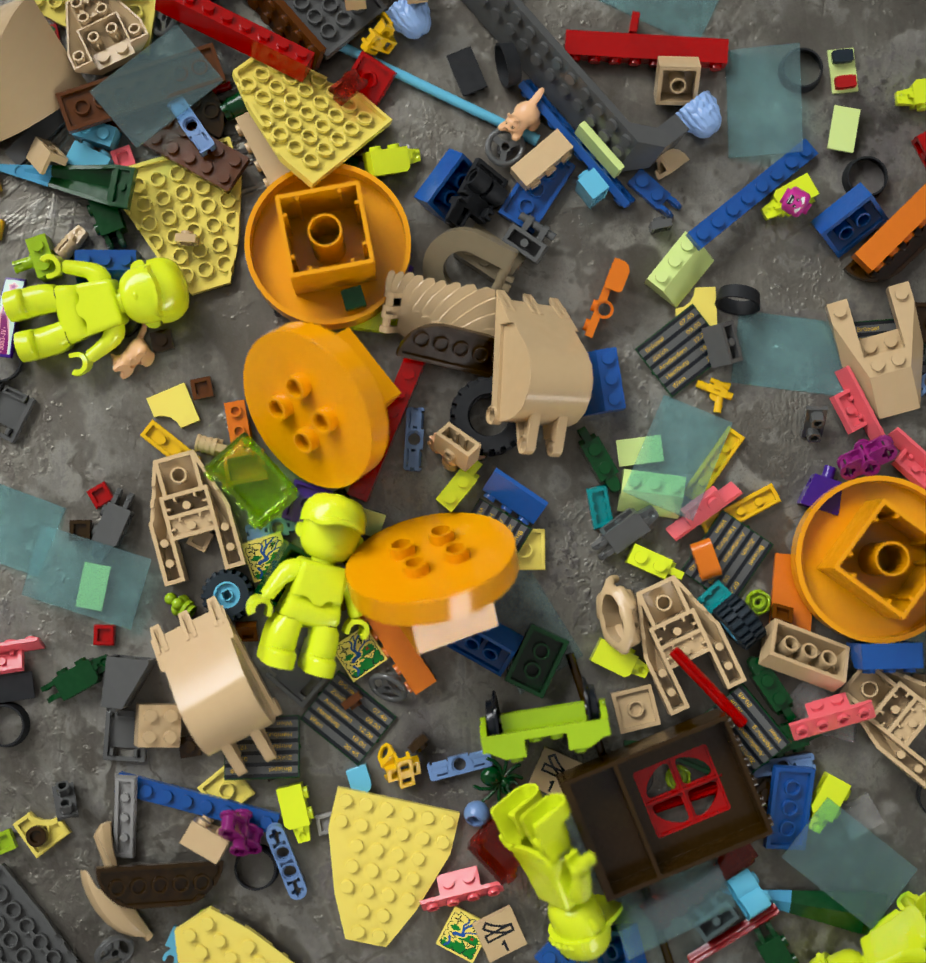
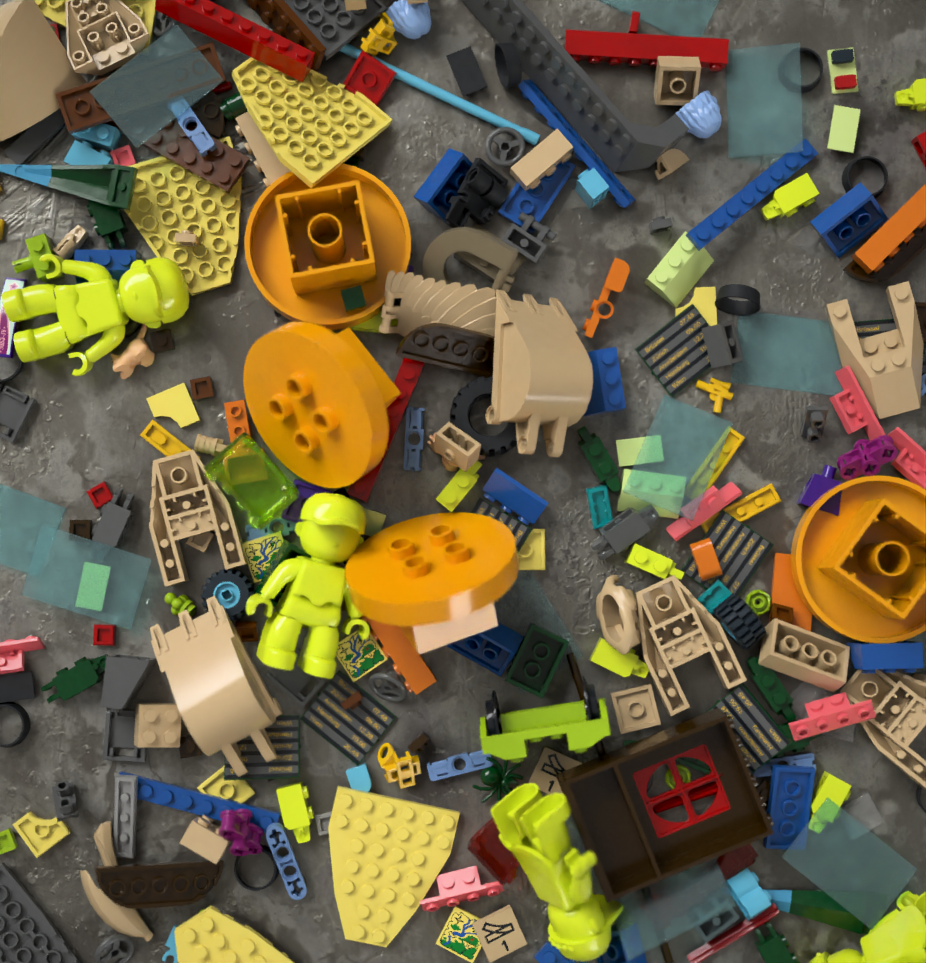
tan panel [26,136,68,175] -> none
dark brown tile [26,825,49,847] -> none
clear red hips [329,68,369,106] -> none
neon yellow hinge [362,143,421,177] -> none
medium blue piece [464,801,490,827] -> none
light nougat animal [498,87,544,141] -> none
yellowish green tile [574,121,625,179] -> none
blue hinge [627,169,682,219] -> none
red axle [670,647,748,728] -> none
dark pink head [780,186,812,217] -> none

